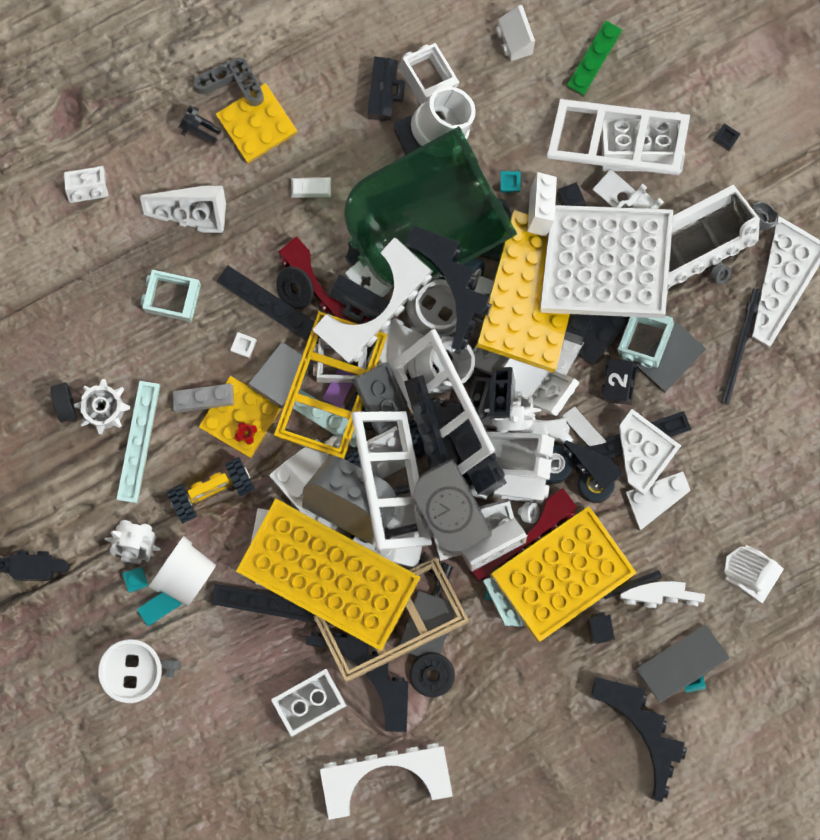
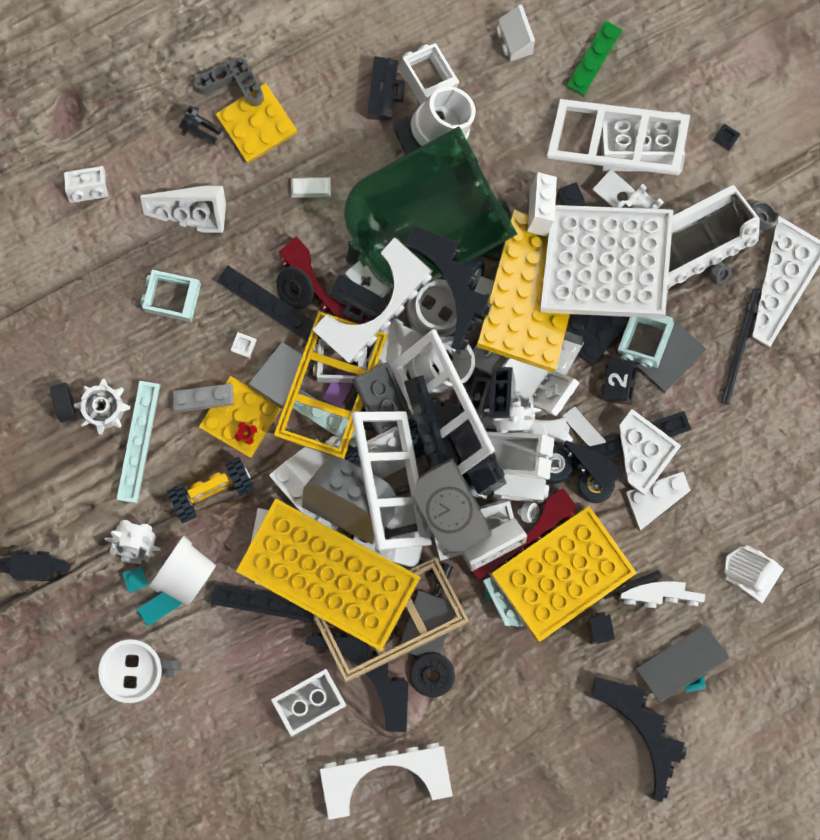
teal plate [500,171,521,193] -> none

